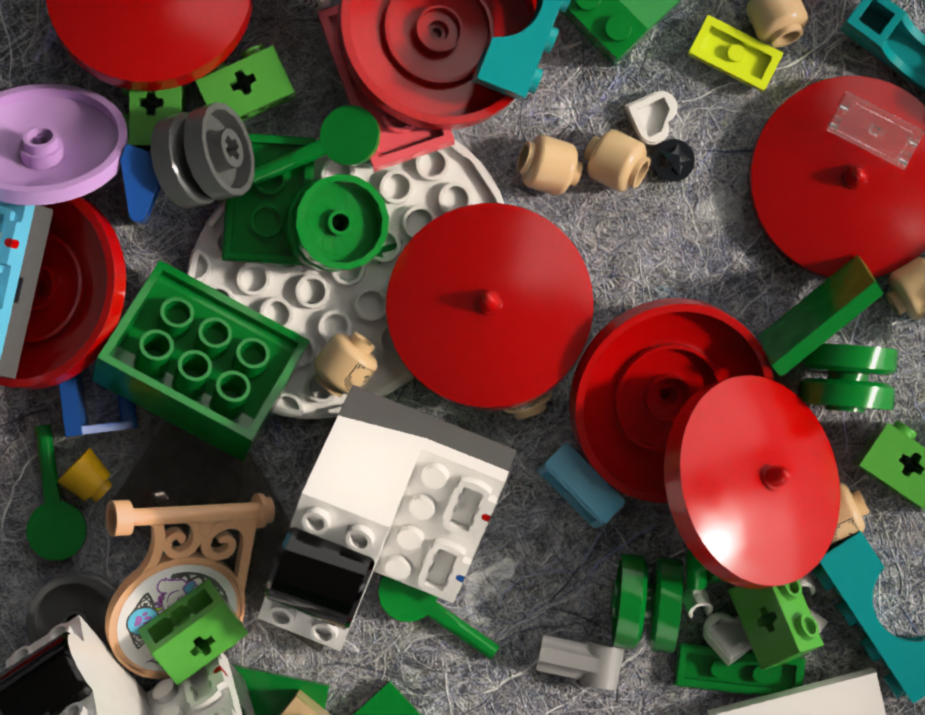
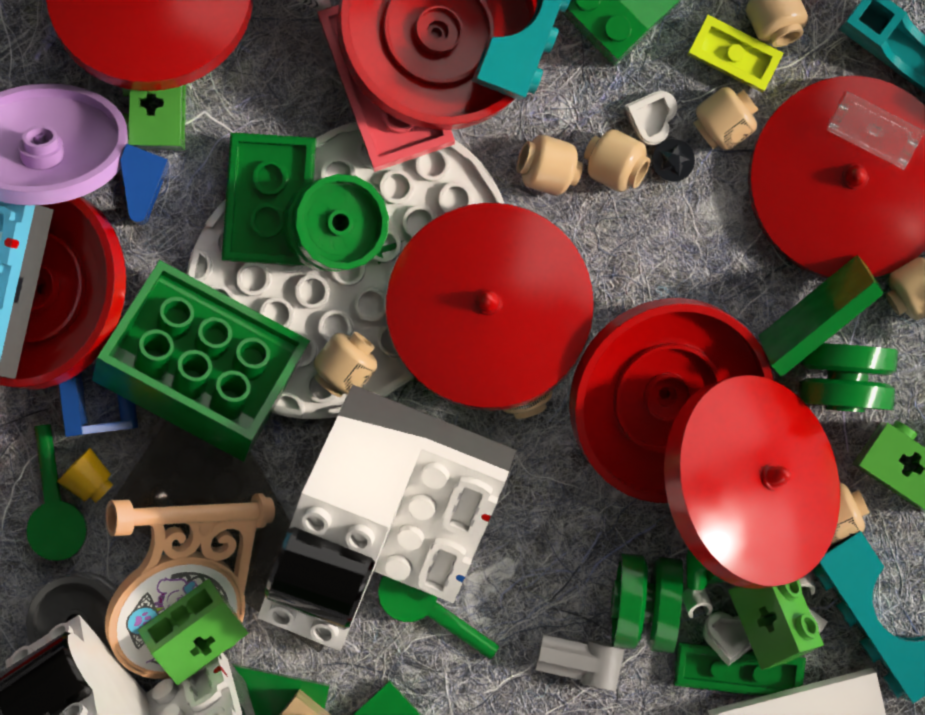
dark grey wheel [151,102,255,209] -> none
bright green brick [195,44,297,122] -> none
green piece [253,105,381,185] -> none
medium azure slope [537,443,625,529] -> none
none -> tan head [693,87,759,150]

